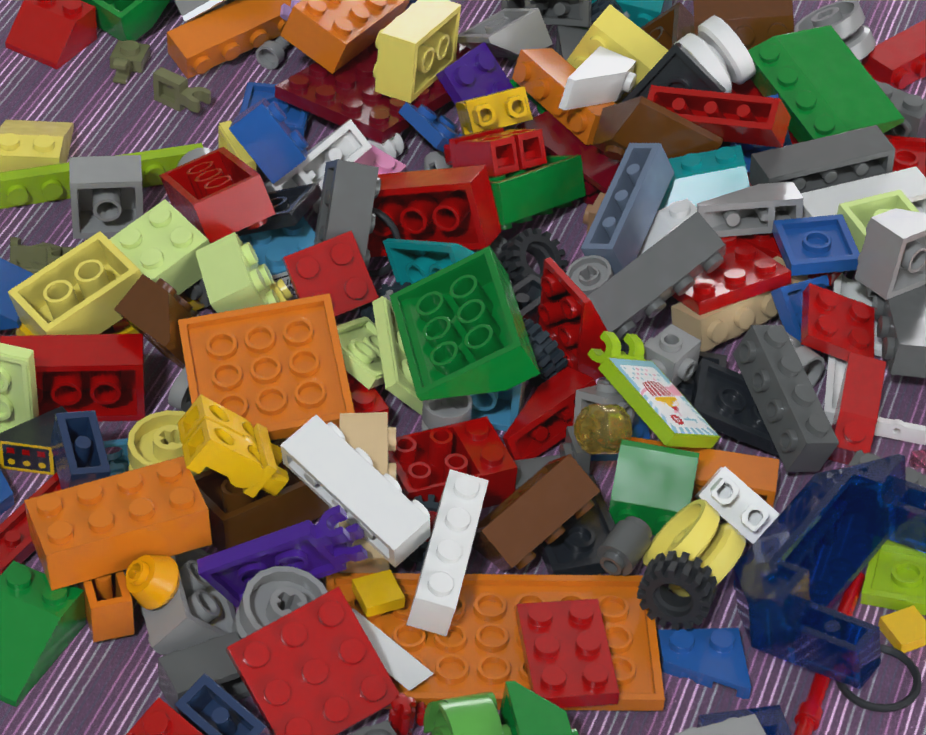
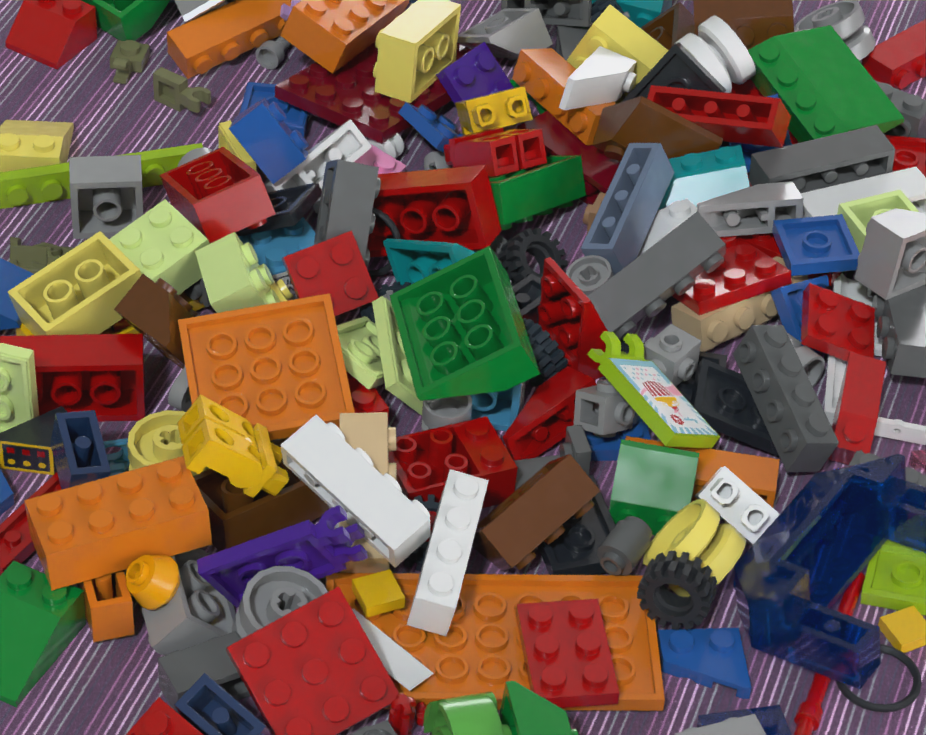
clear yellow head [574,404,632,454] -> none

